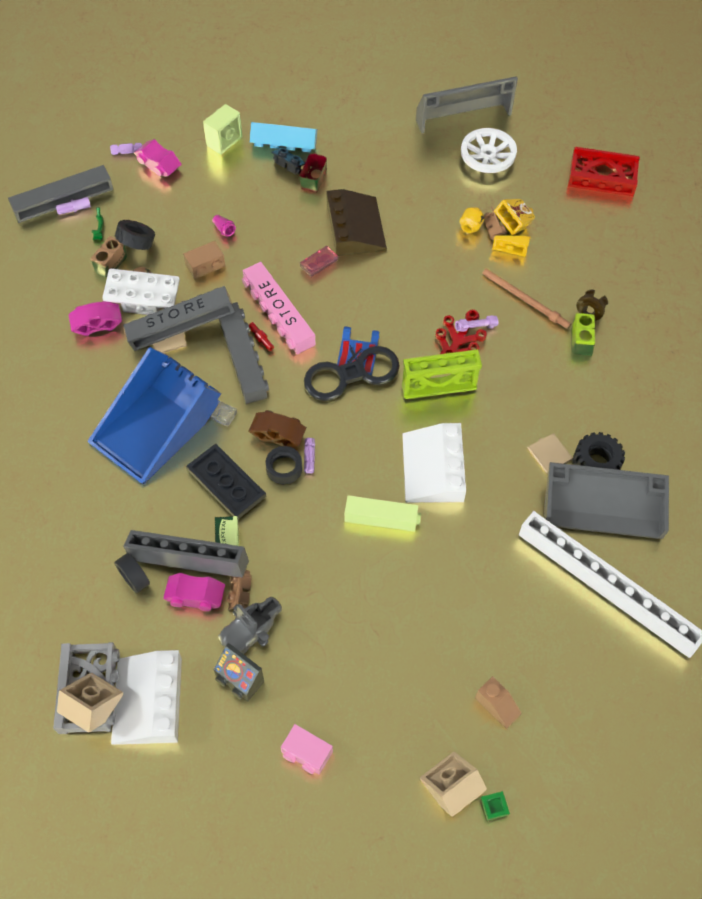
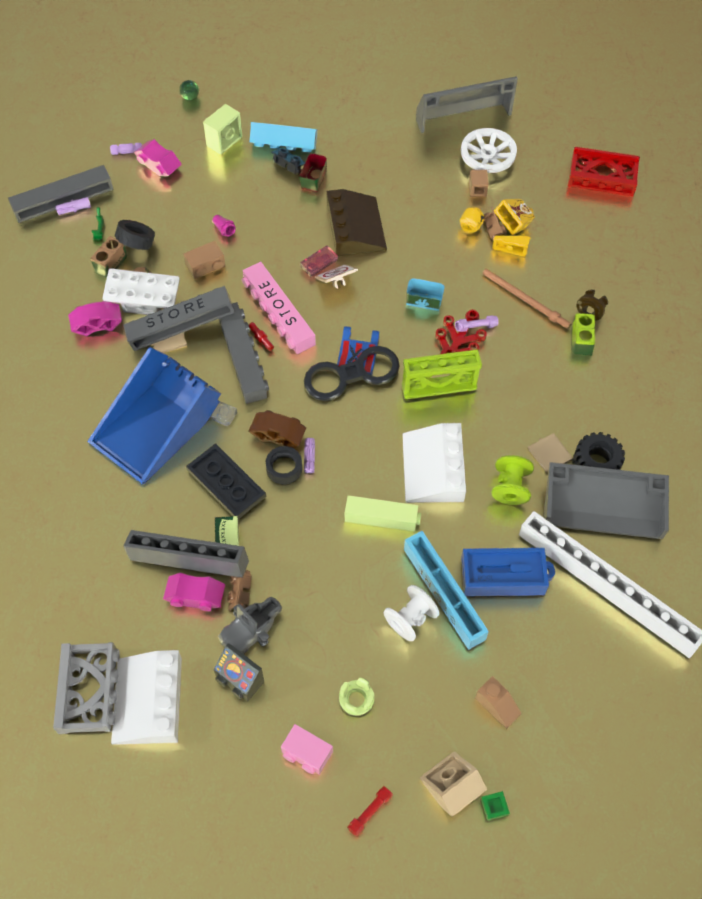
tan slope [57,673,123,733] -> none
black tyre [114,553,150,593] -> none
none -> clear green piece [179,80,199,100]
none -> piece [315,264,358,288]
none -> yellowish green piece [339,677,374,716]
none -> red bar [347,786,393,837]
none -> white hose [383,585,439,641]
none -> medium azure brick [404,531,489,650]
none -> medium azure piece [406,279,445,311]
none -> blue piece [461,548,555,596]
none -> medium nougat brick [469,170,489,196]
none -> lime hose [492,455,534,505]

